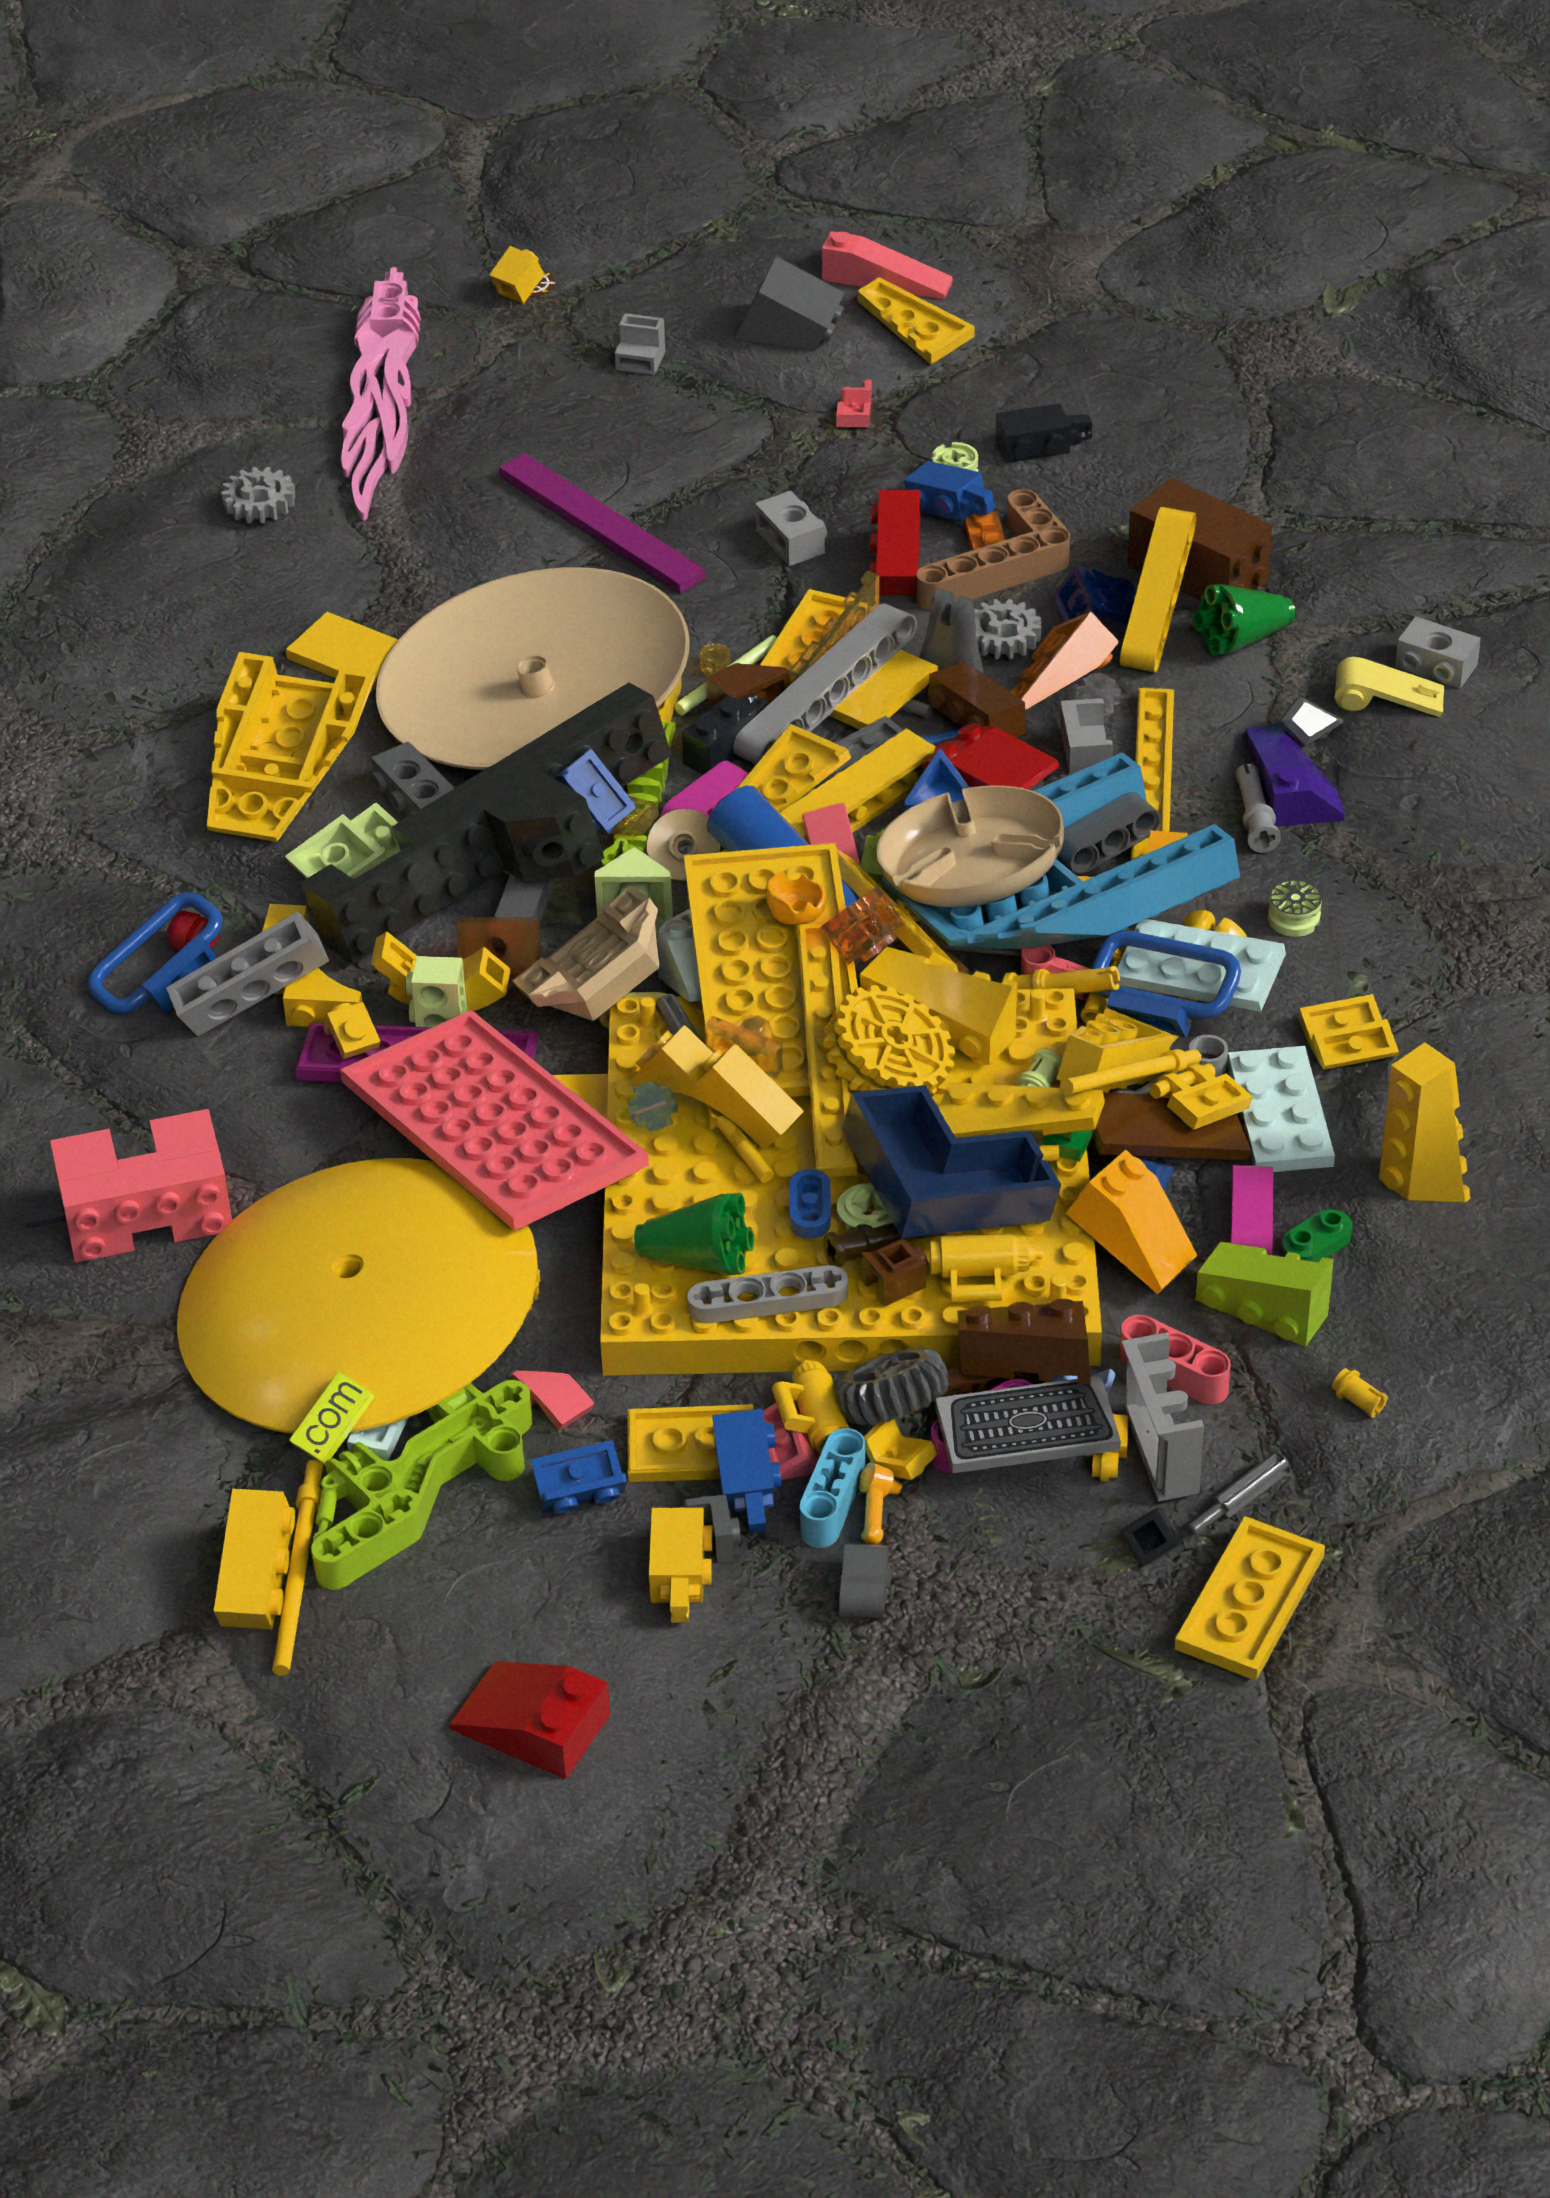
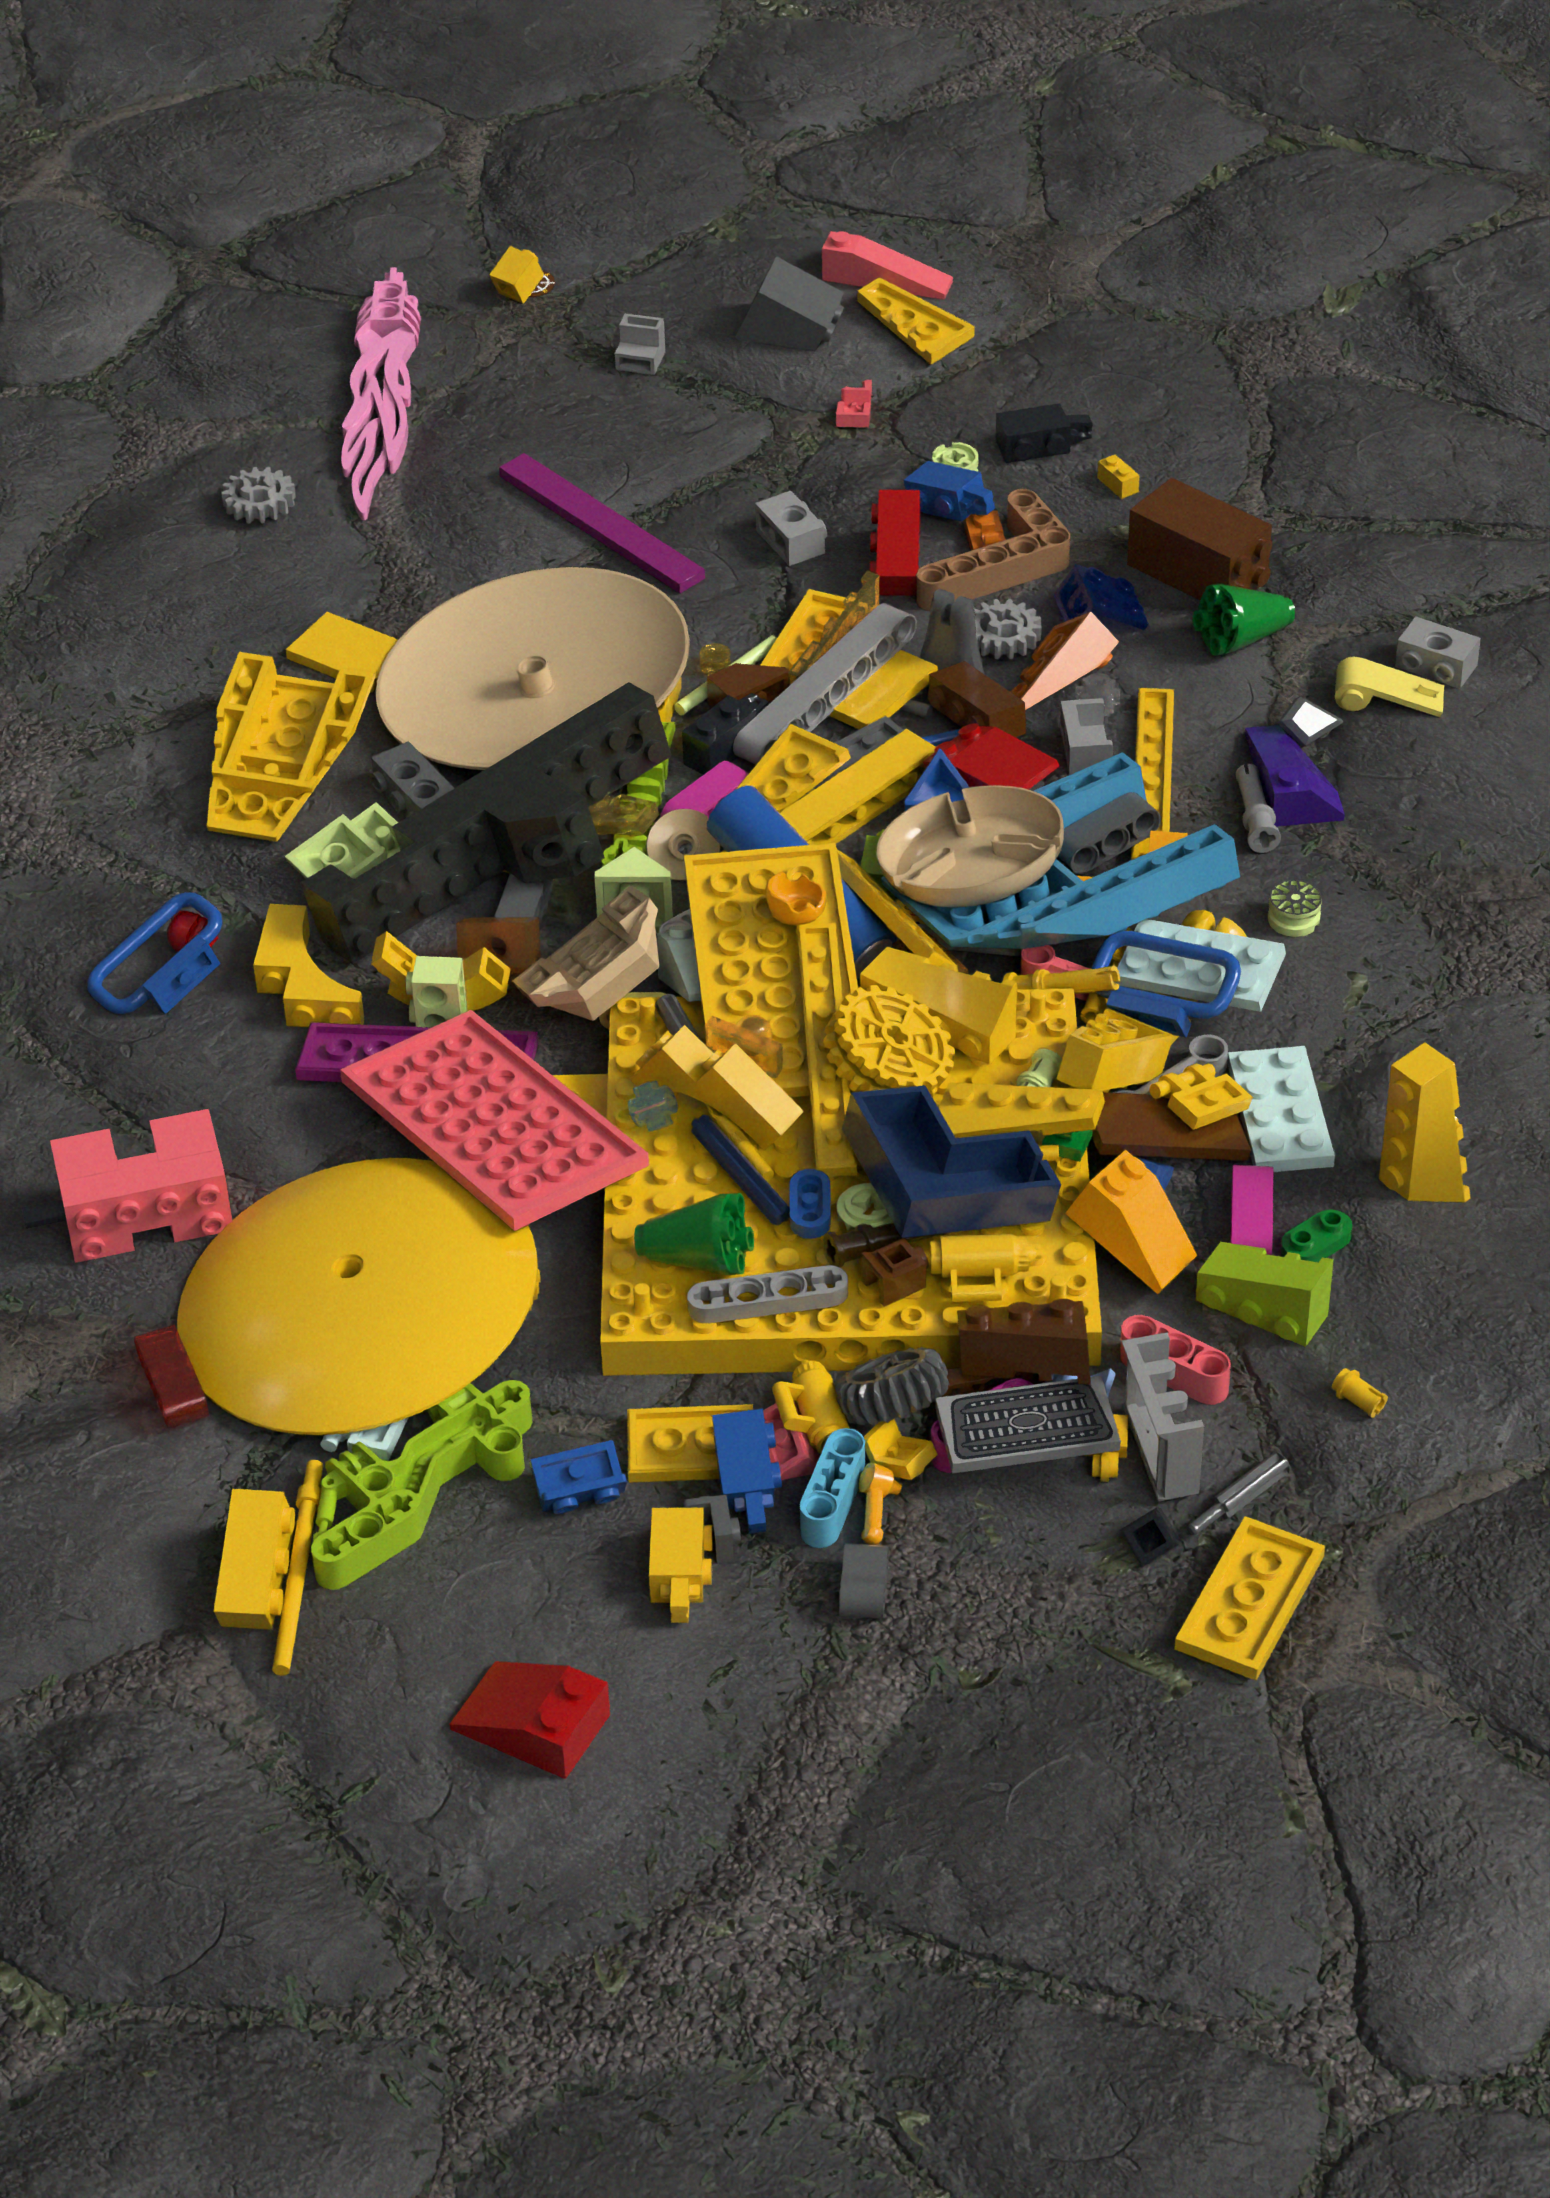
light grey brick [166,912,329,1036] -> none
neon yellow tile [289,1371,375,1465] -> none
yellow bracket [323,1002,381,1059] -> none
coral slope [510,1371,595,1431] -> none
bracket [554,749,637,835] -> none
coral slope [802,803,860,865] -> none
clear orange brick [821,885,905,965] -> none
yellow bar [1060,1049,1201,1095] -> none
yellow beam [1120,507,1196,673] -> none
yellow slope [1297,994,1399,1070] -> none
none -> clear red beam [134,1324,209,1429]
none -> dark blue axle [691,1115,790,1225]
none -> yellow piece [1097,454,1139,499]

